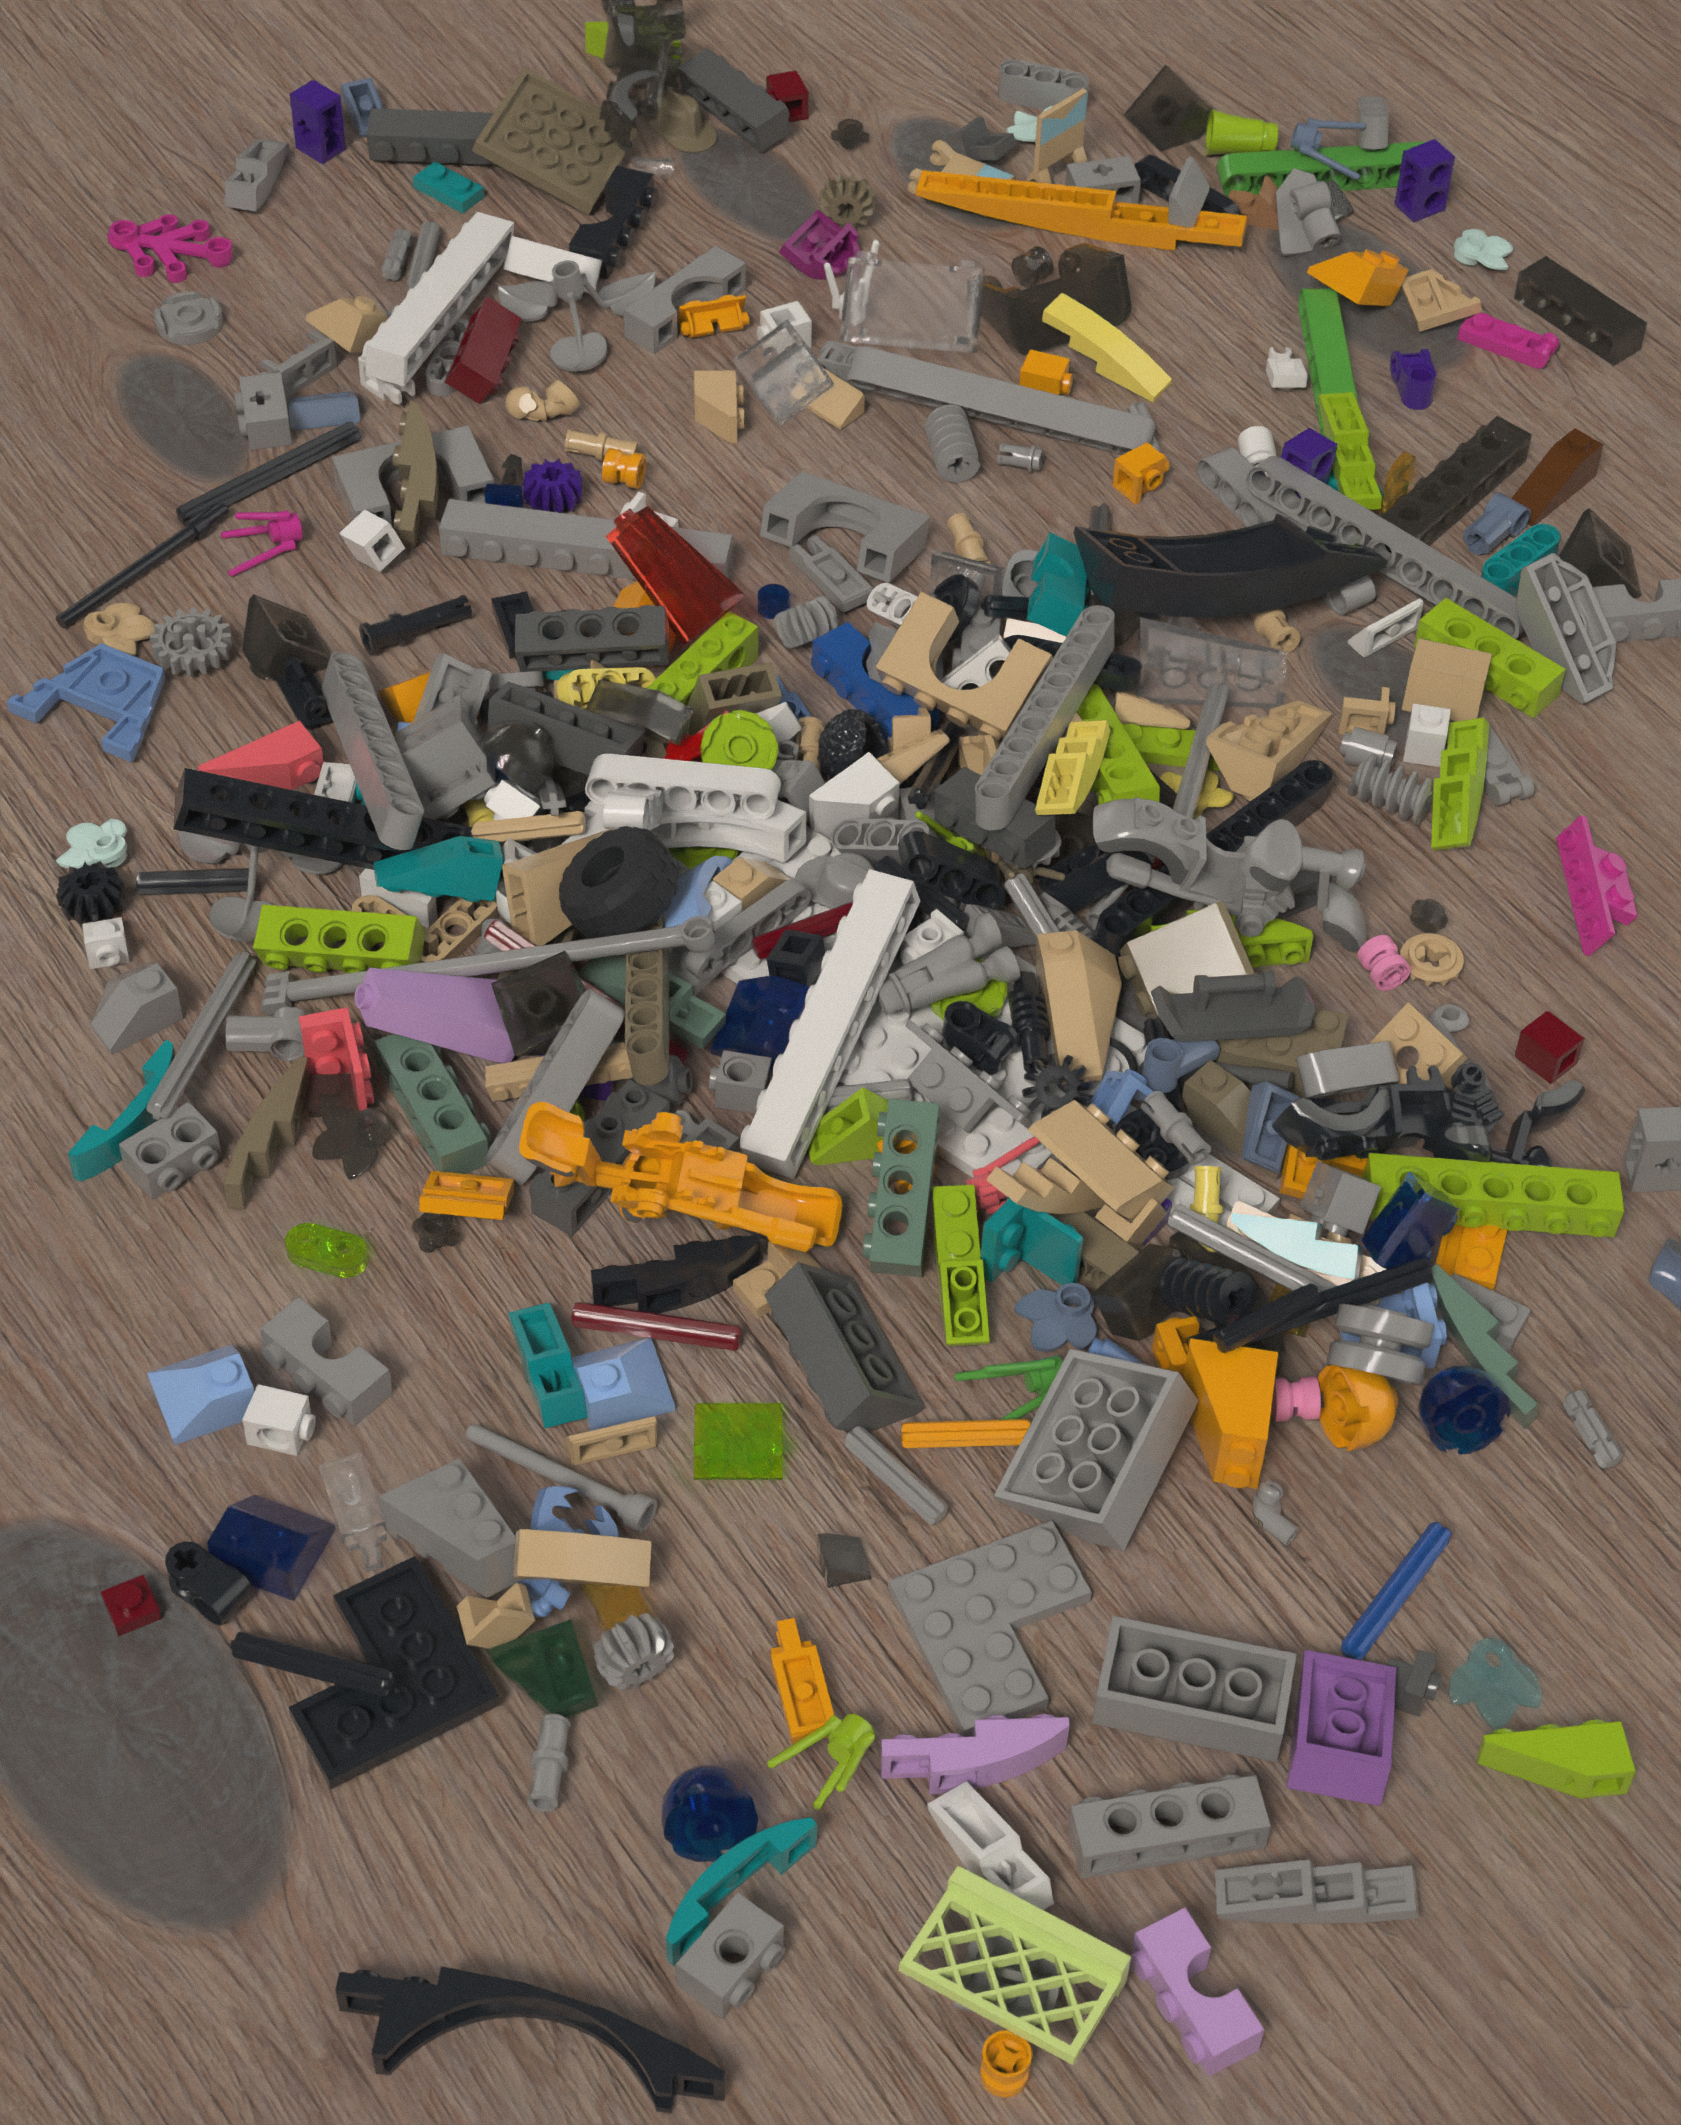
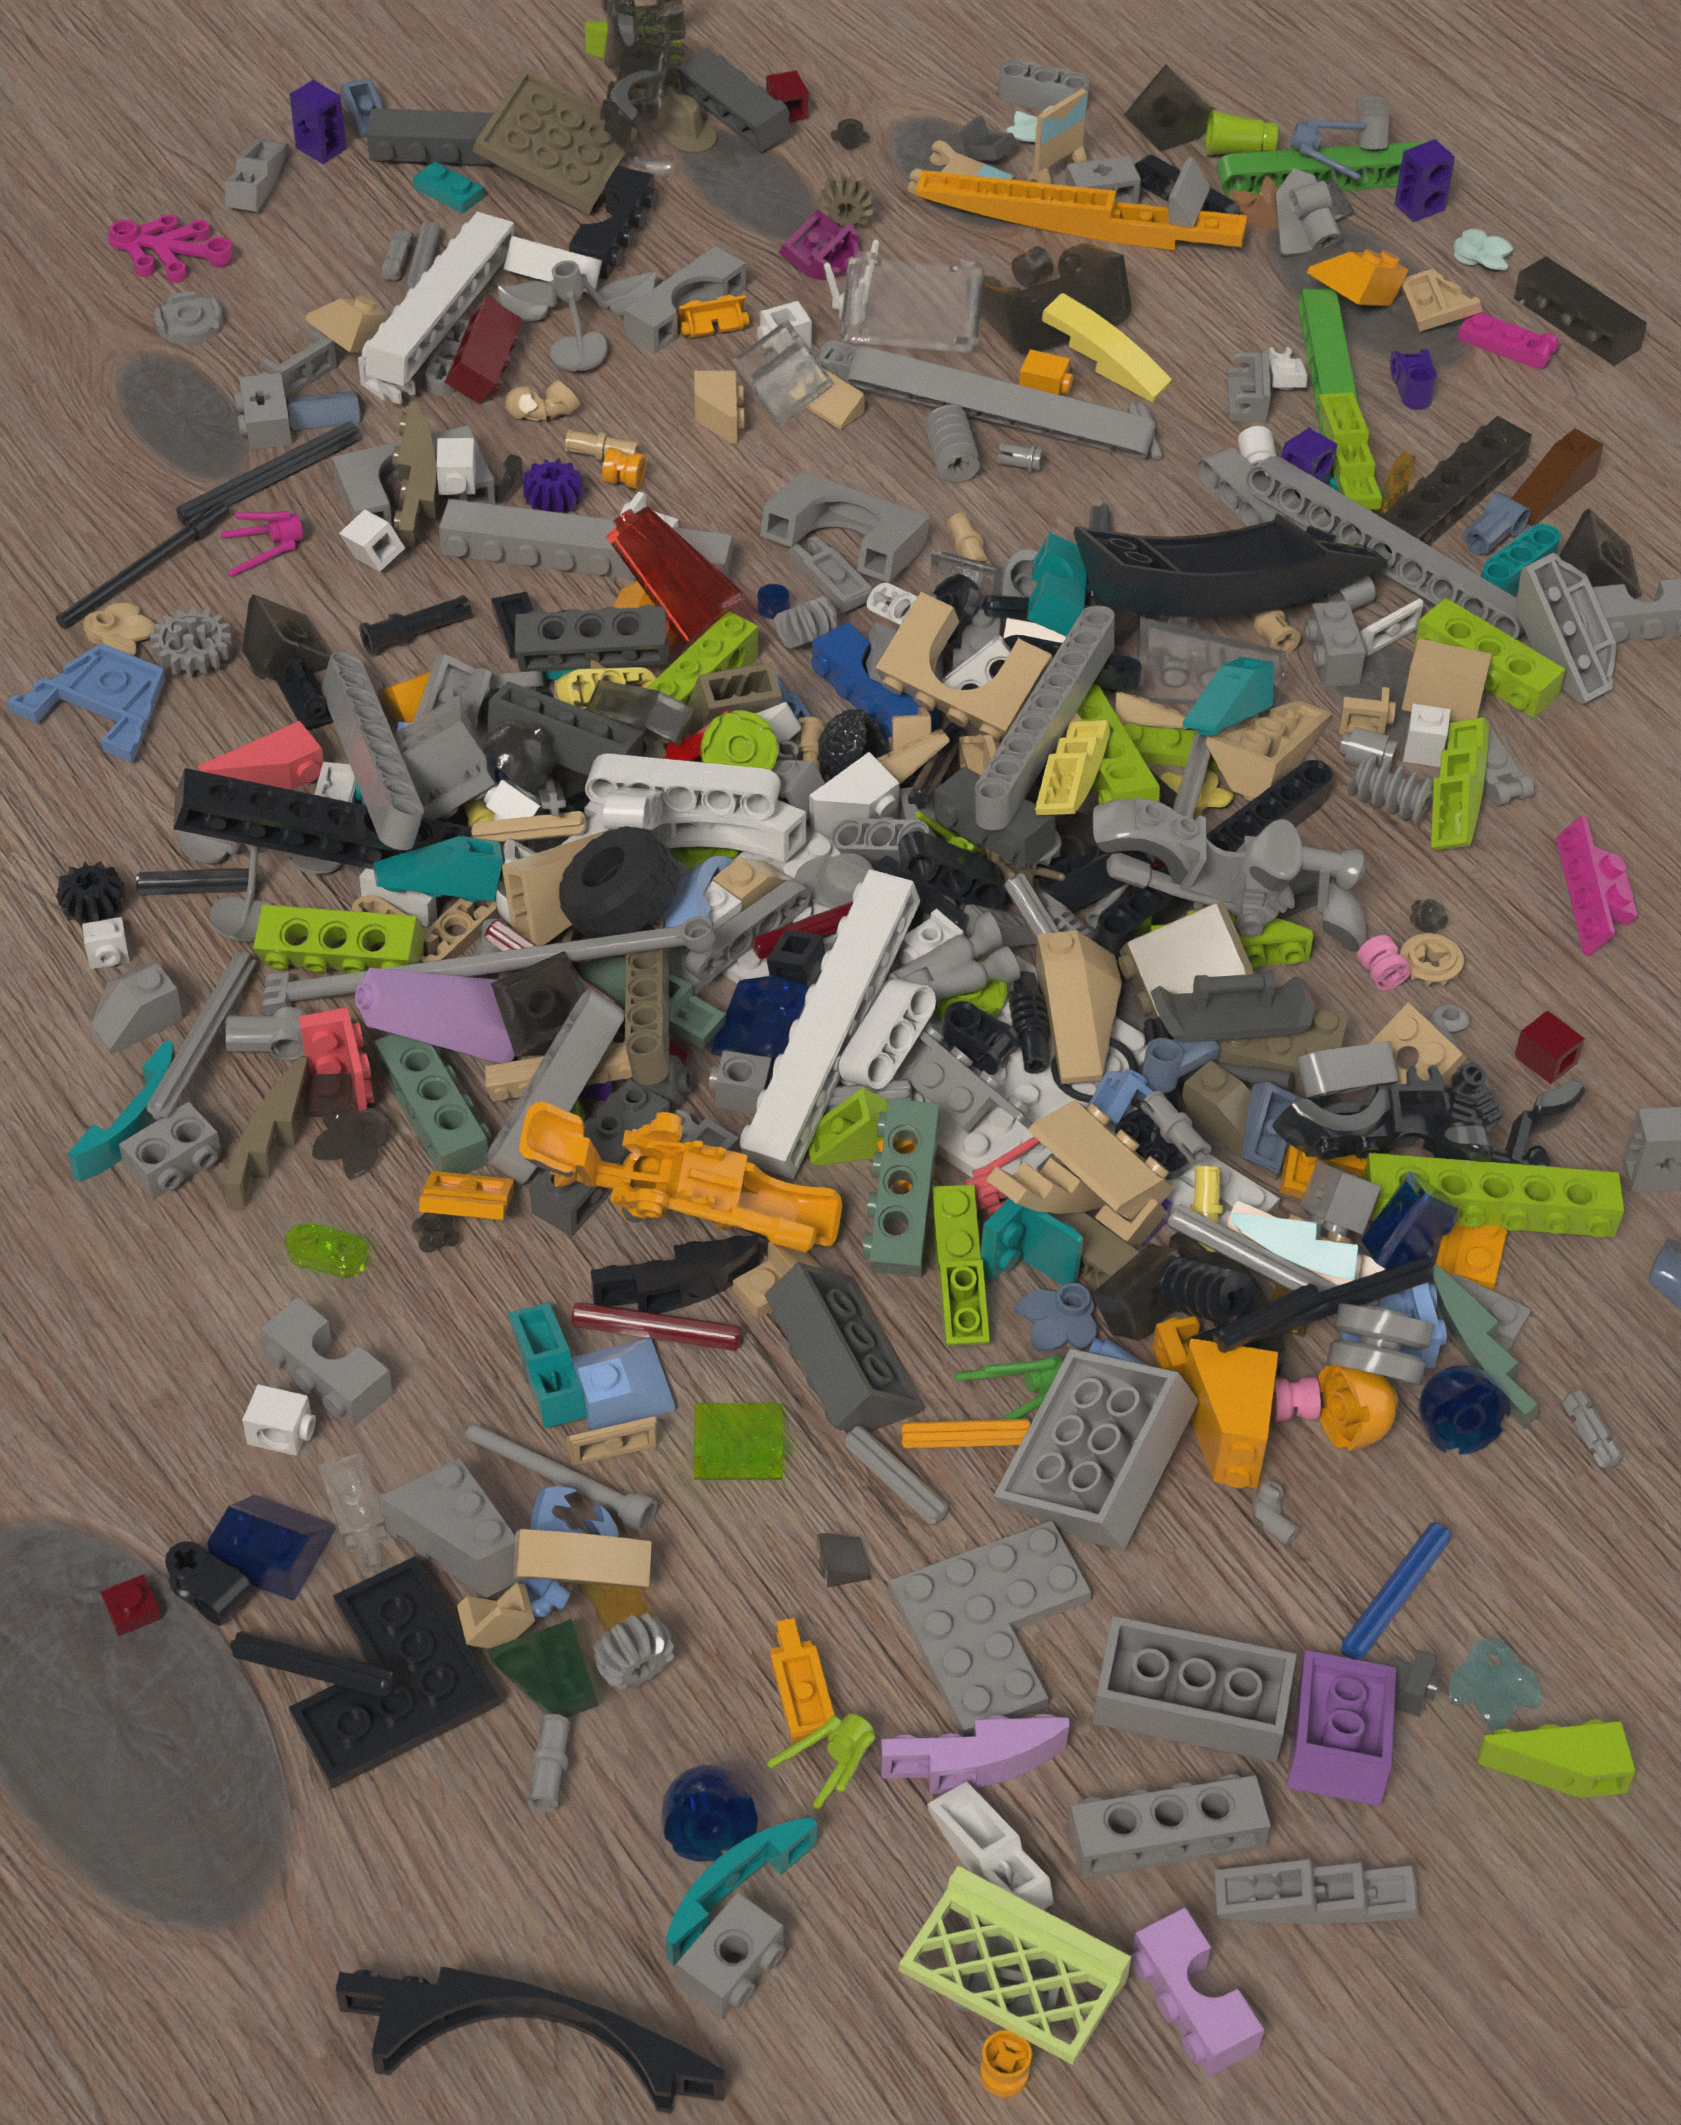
light aqua plate [56,818,127,869] -> none
light blue slope [147,1344,254,1445] -> none
clear blue plate [484,483,524,508] -> none
black gear [1022,1053,1093,1119] -> none
light orange brick [1112,442,1170,505] -> none
none -> white brick [436,438,476,495]
none -> white beam [839,979,936,1089]
none -> teal slope [1183,657,1274,736]
none -> light grey hinge [1227,350,1271,423]
none -> light grey brick [1304,601,1366,687]

